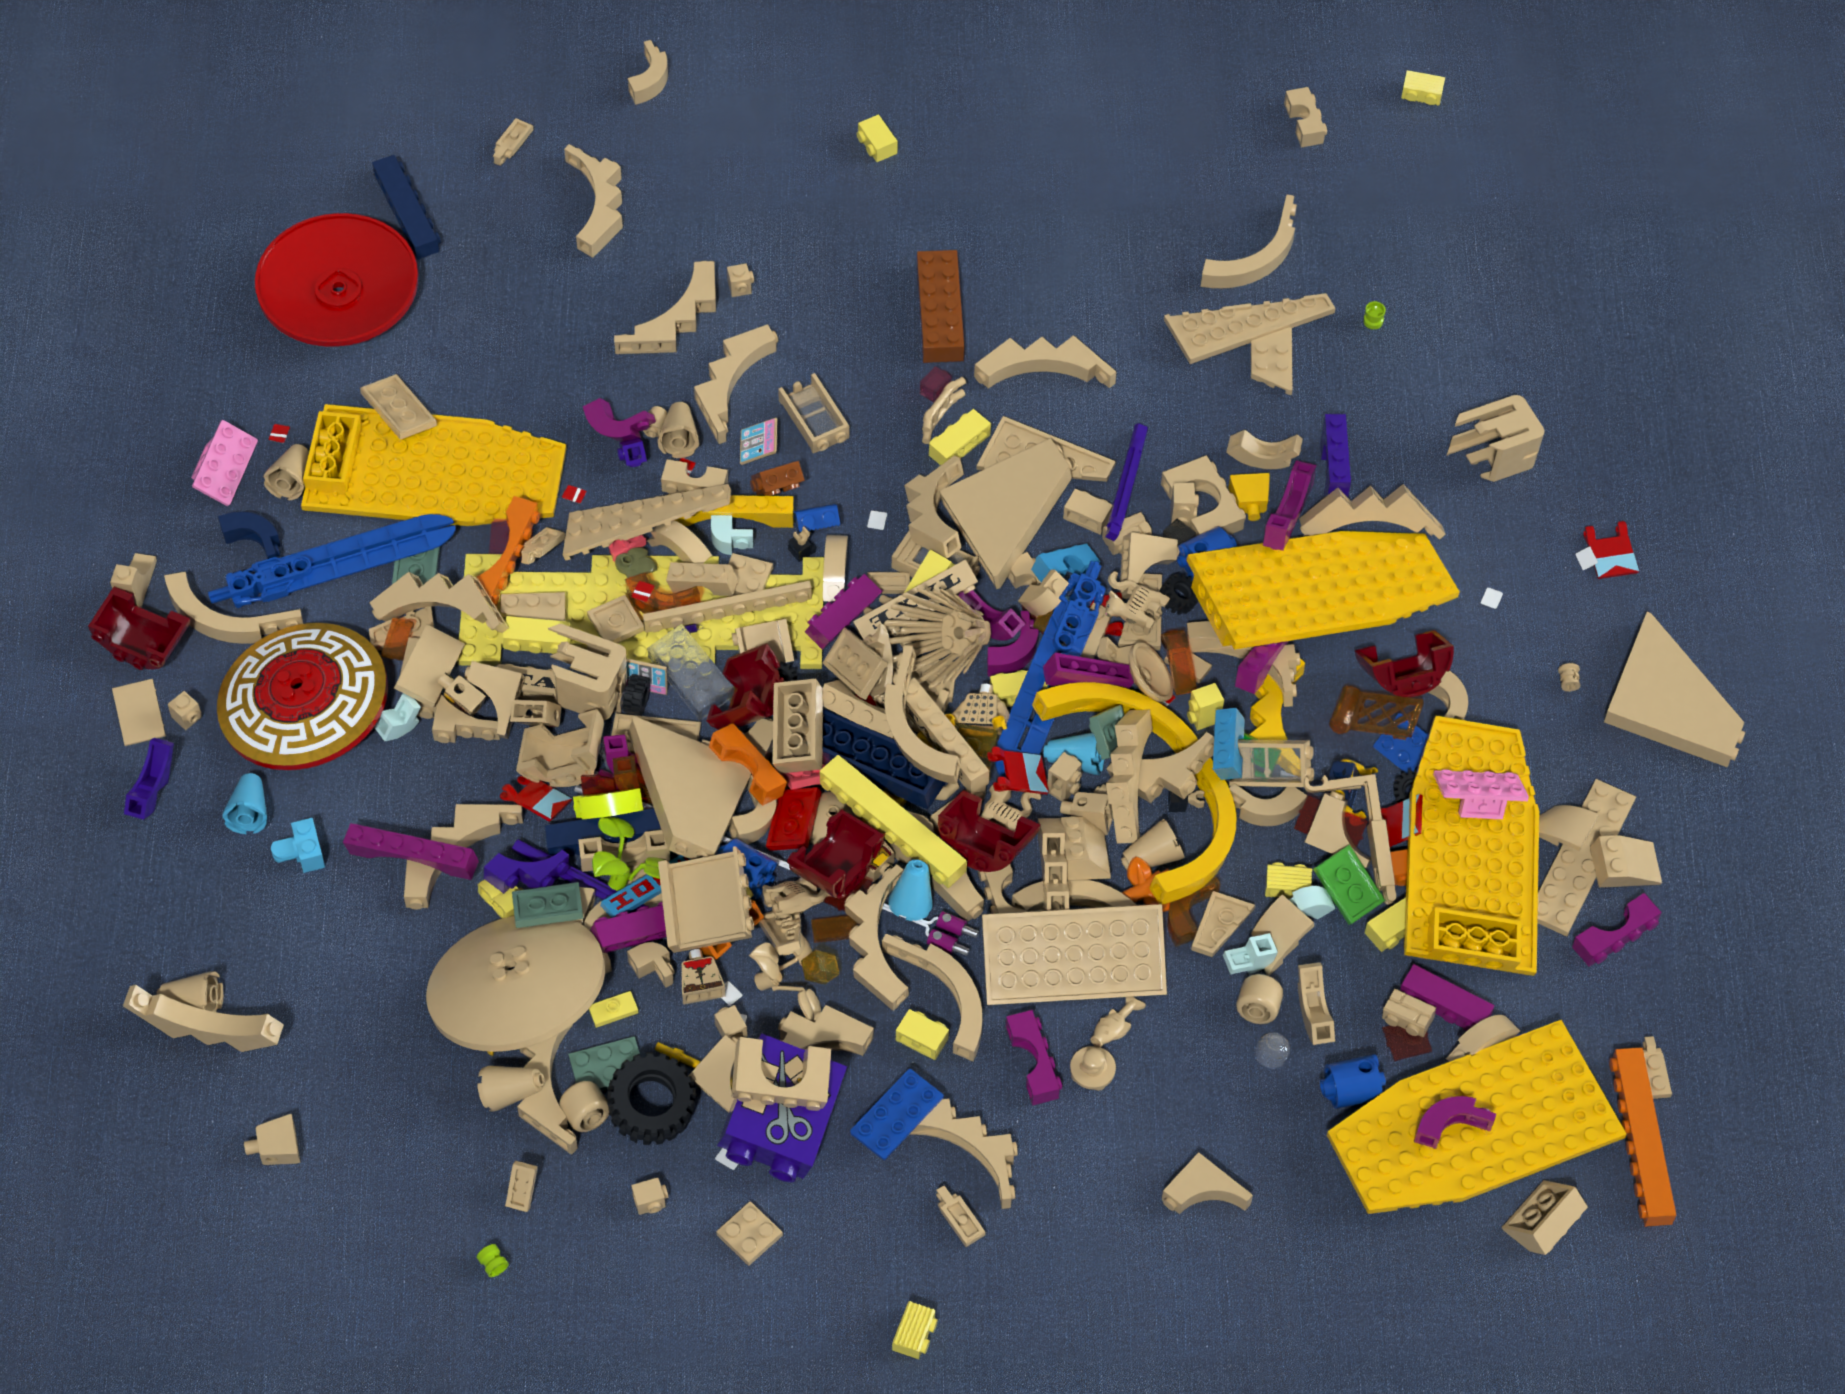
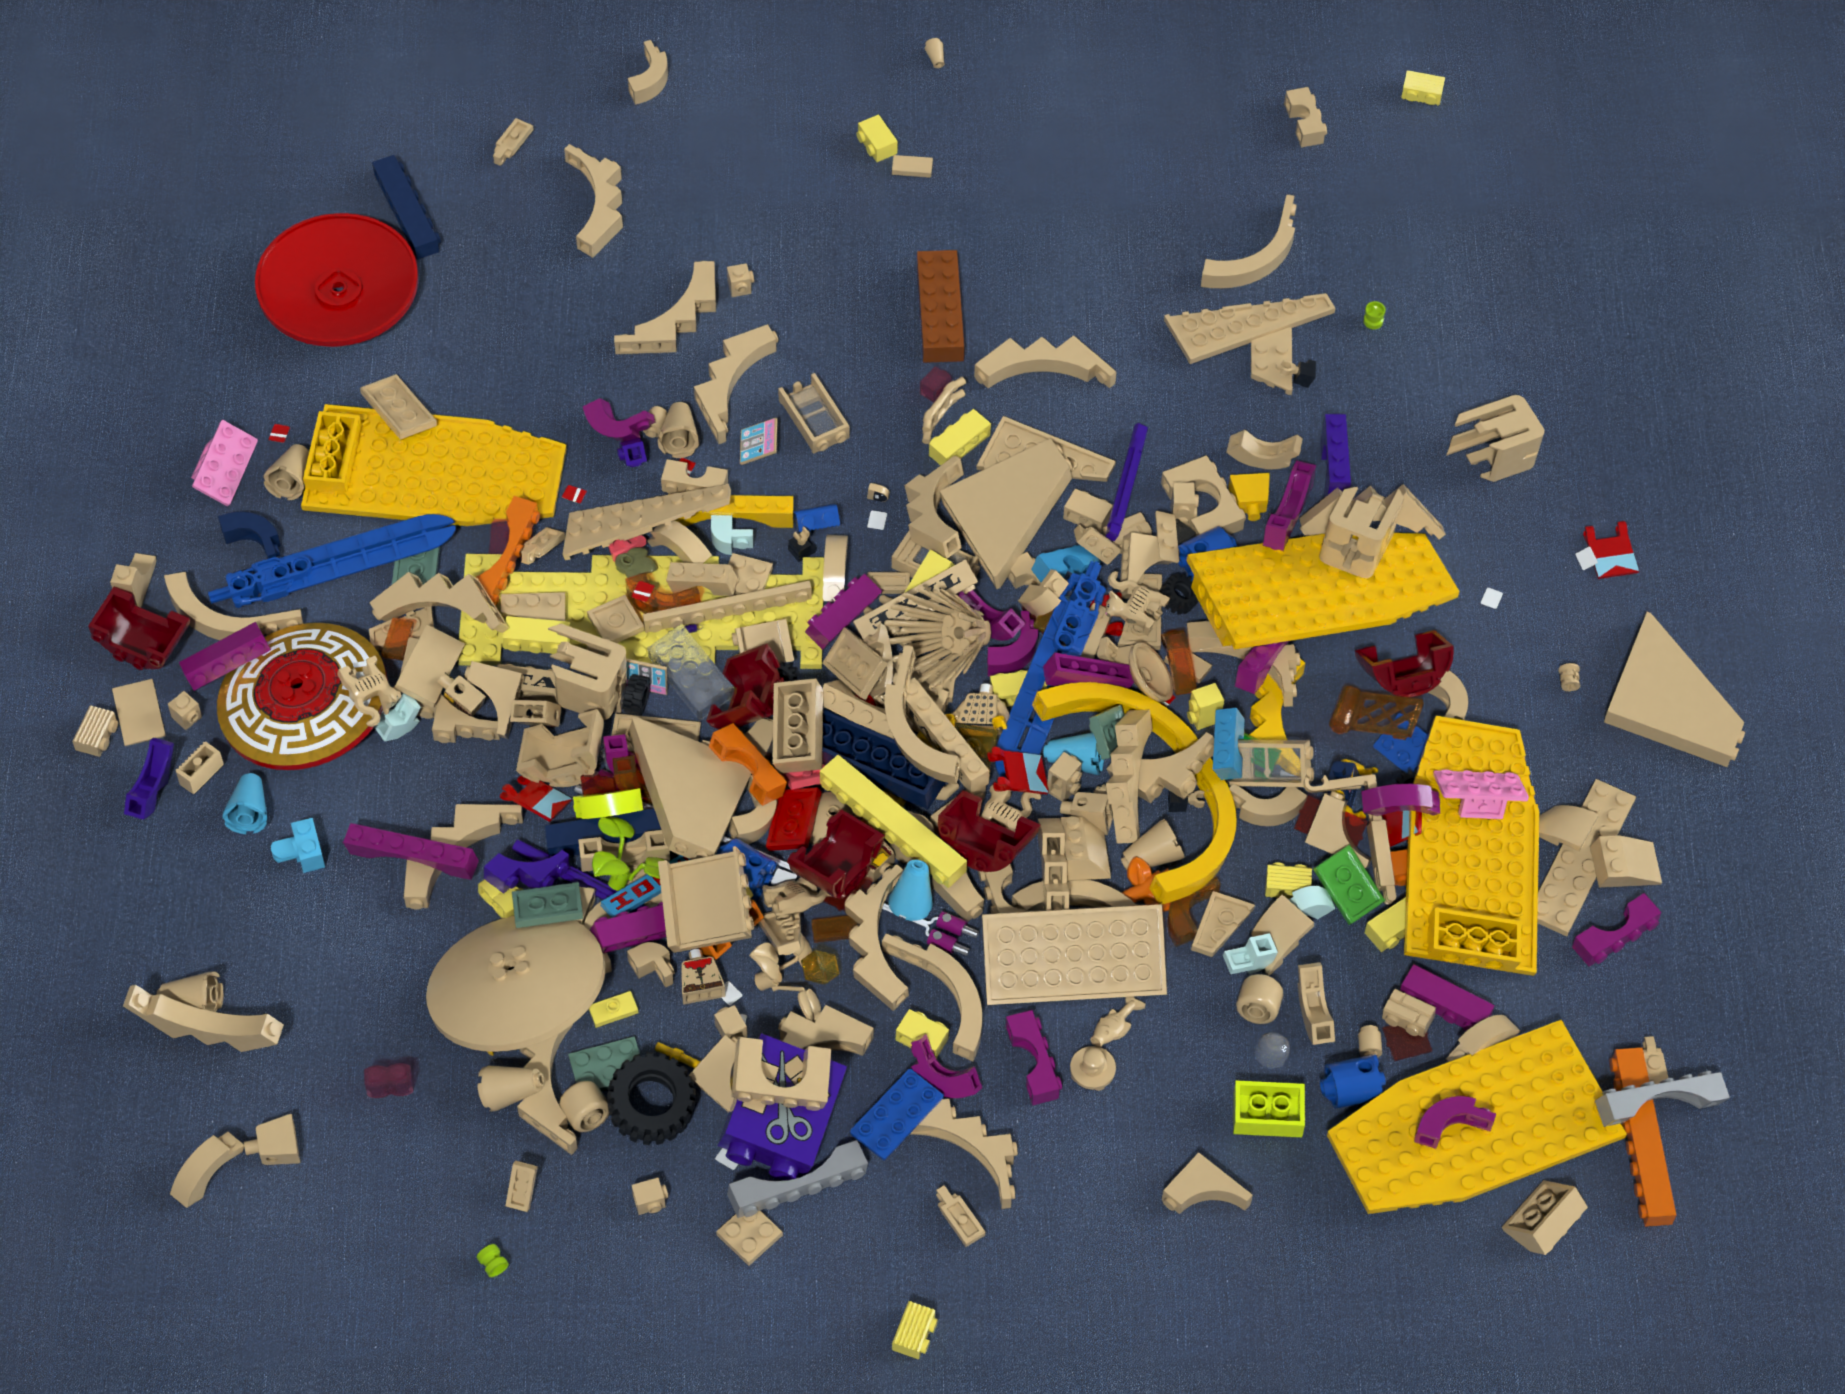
dark orange brick [750,461,805,496] -> none
none -> tan brick [72,705,118,757]
none -> tan arch [170,1132,245,1208]
none -> tan brick [176,742,224,794]
none -> magenta brick [179,622,271,691]
none -> tan animal [337,656,401,727]
none -> clear pink brick [364,1063,414,1098]
none -> light grey arch [727,1140,868,1218]
none -> white sticker [771,868,797,885]
none -> tan tile [867,483,890,502]
none -> tan tile [892,155,933,177]
none -> magenta arch [911,1034,983,1098]
none -> tan cone [925,38,945,68]
none -> tan bracket [1074,525,1121,565]
none -> tan piece [1155,511,1179,563]
none -> neon yellow brick [1233,1081,1305,1137]
none -> black piece [1280,359,1316,388]
none -> tan piece [1319,487,1404,578]
none -> tan brick [1358,1025,1382,1058]
none -> magenta arch [1361,784,1440,816]
none -> light grey arch [1595,1071,1730,1127]

